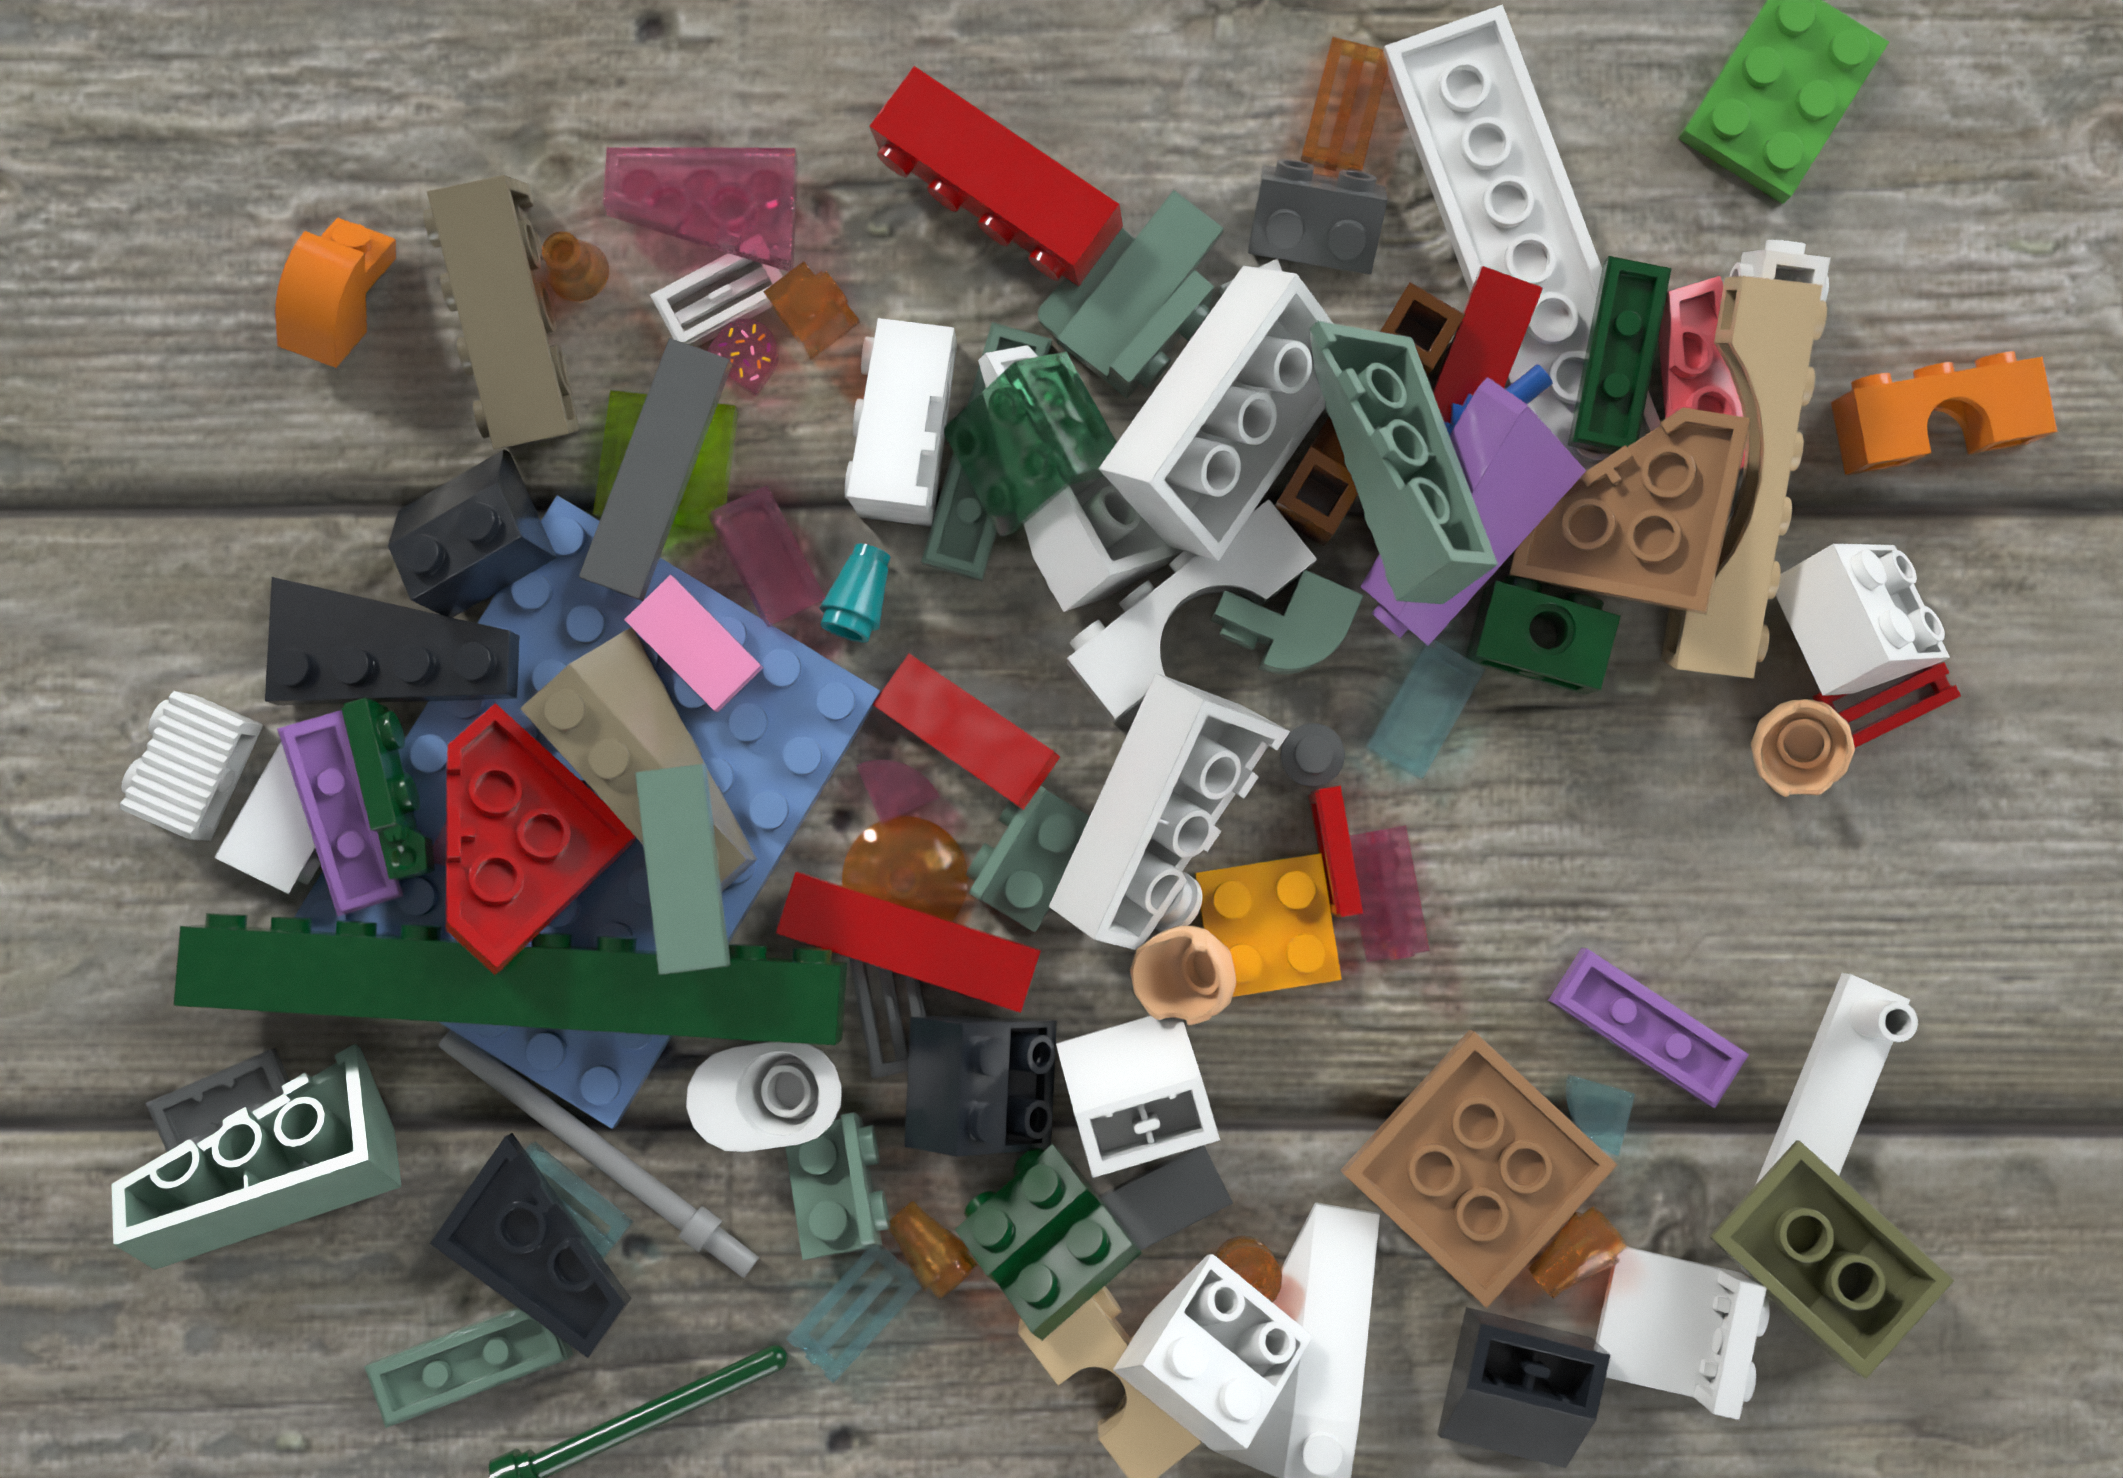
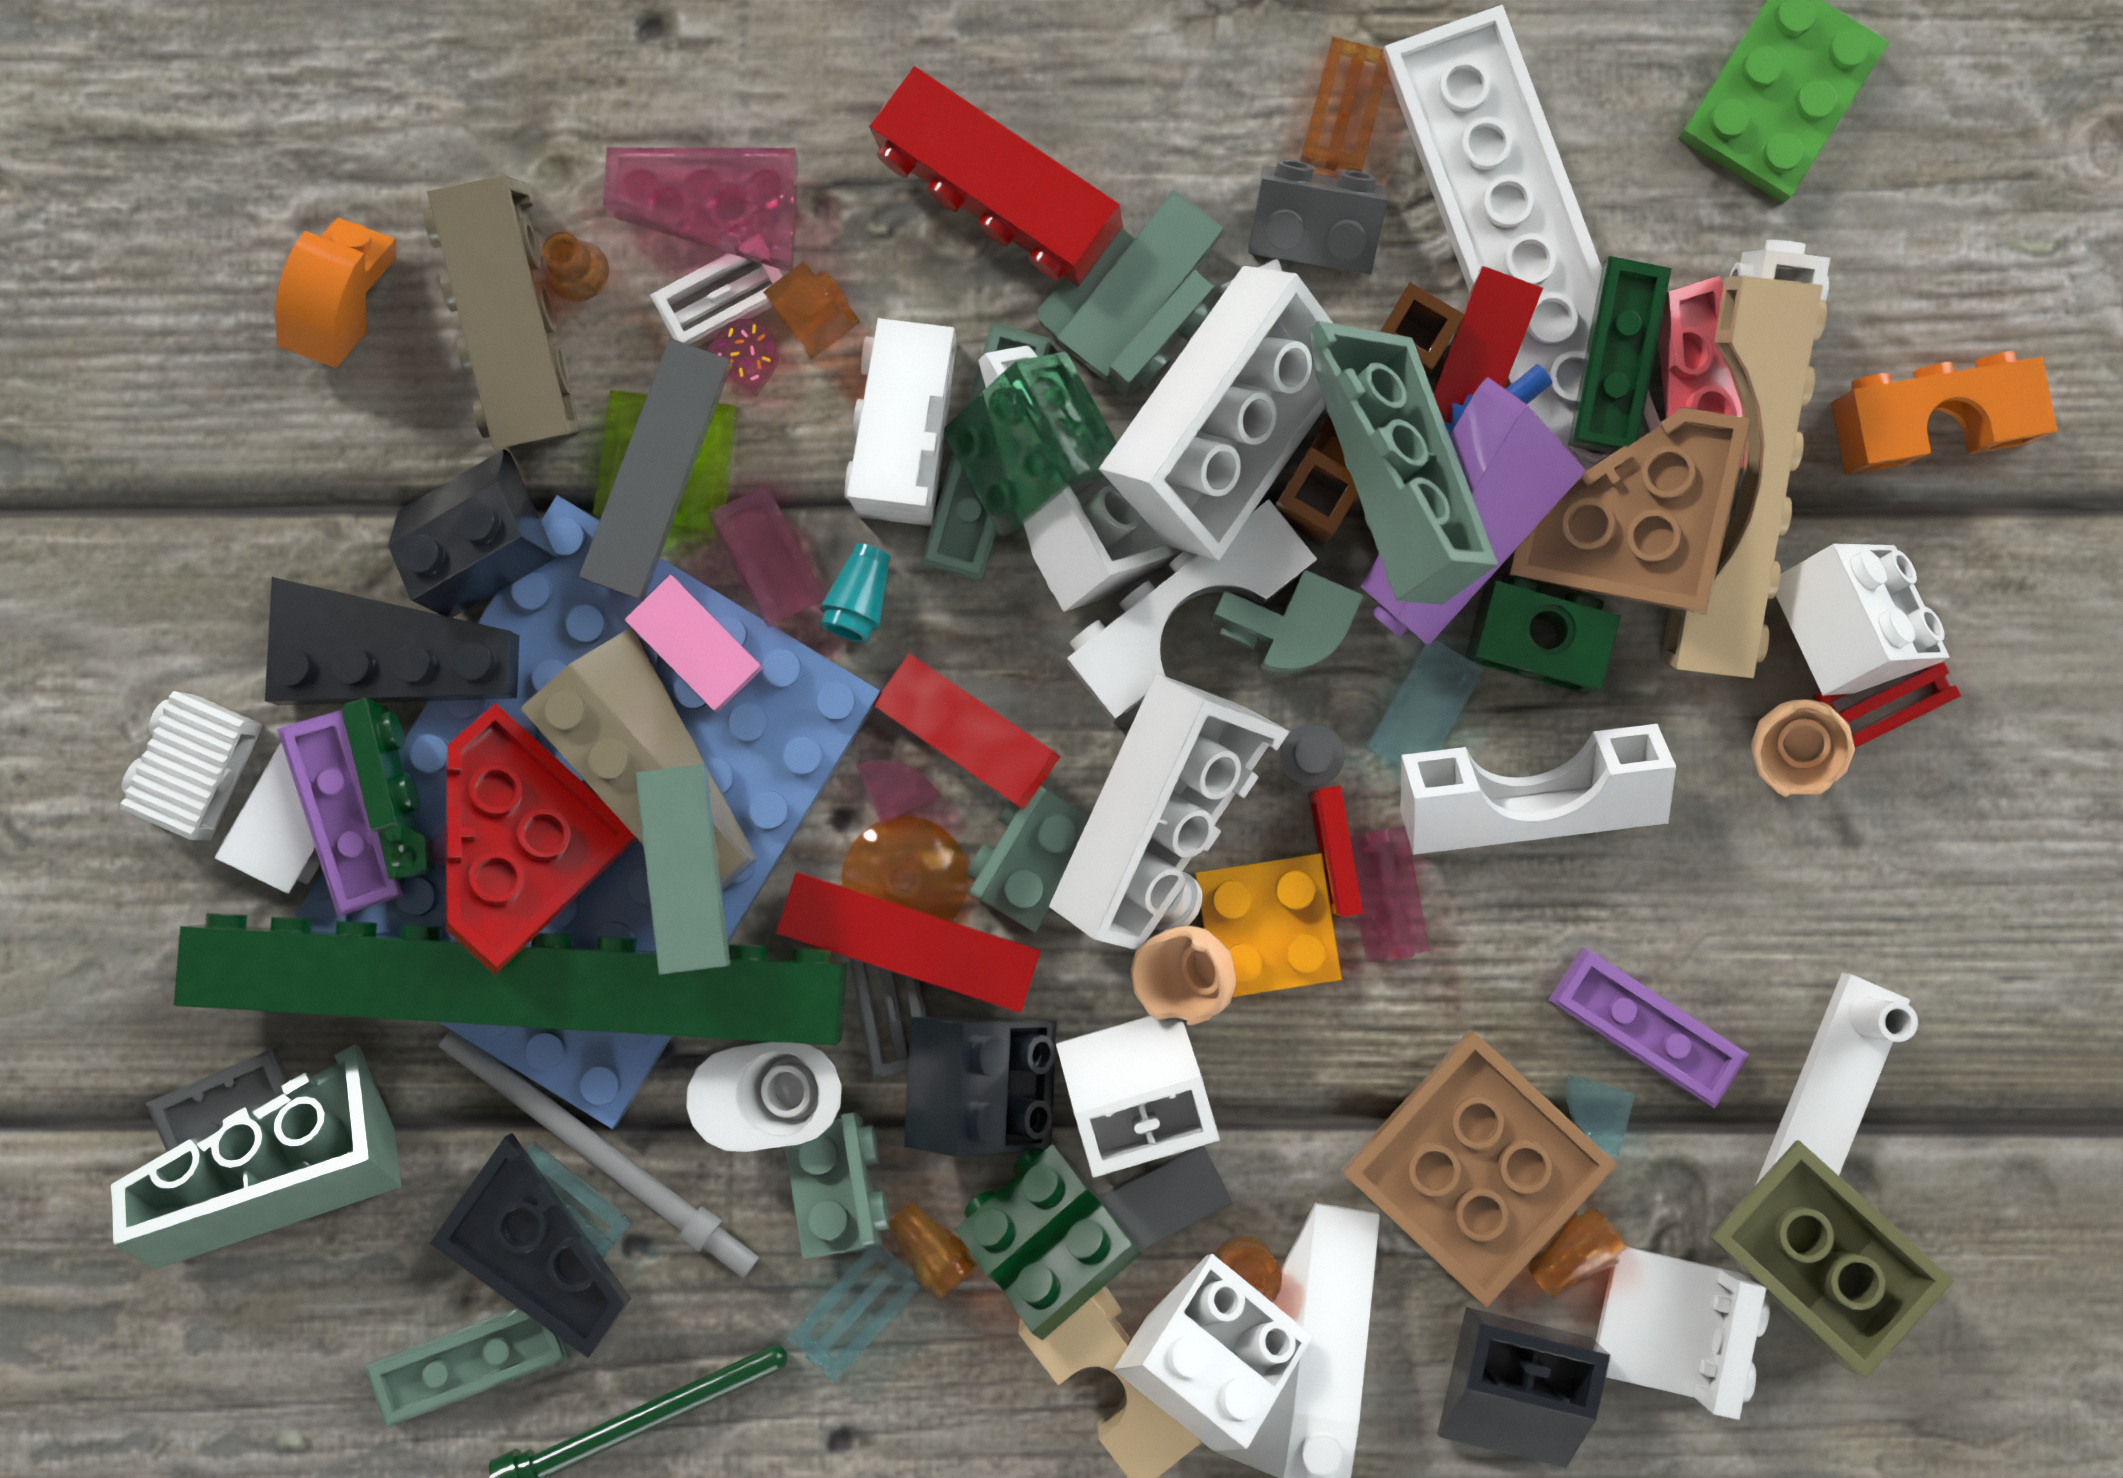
none -> white arch [1400,724,1676,855]

